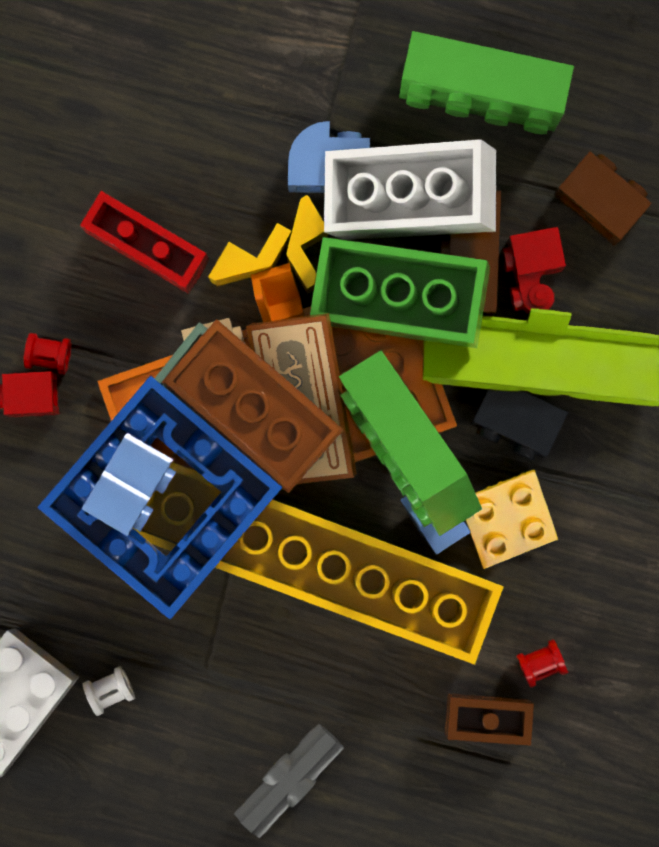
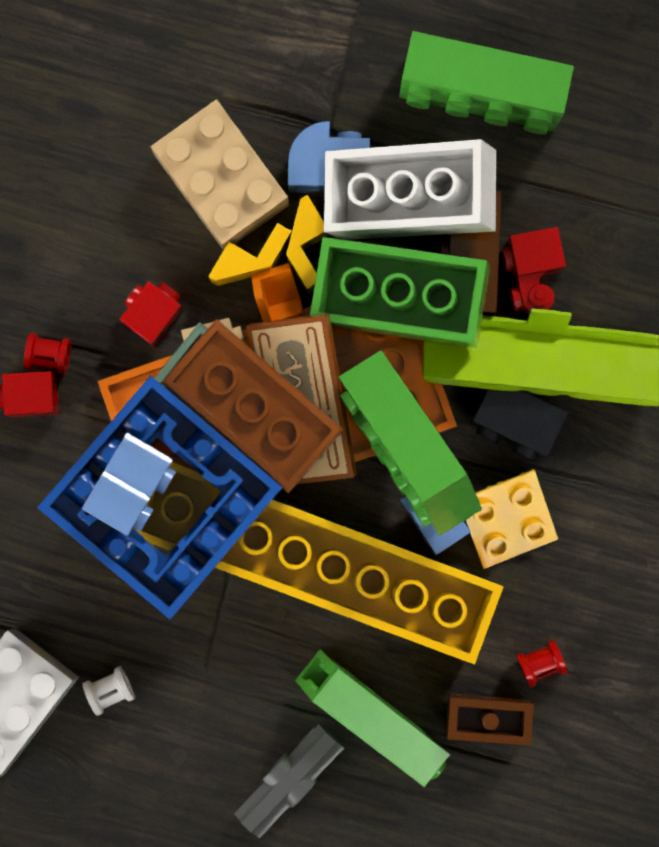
red brick [80,191,209,294] -> none
reddish brown brick [554,151,652,246] -> none
none -> red brick [119,281,184,348]
none -> tan brick [150,99,289,251]
none -> bright green slope [295,649,450,787]

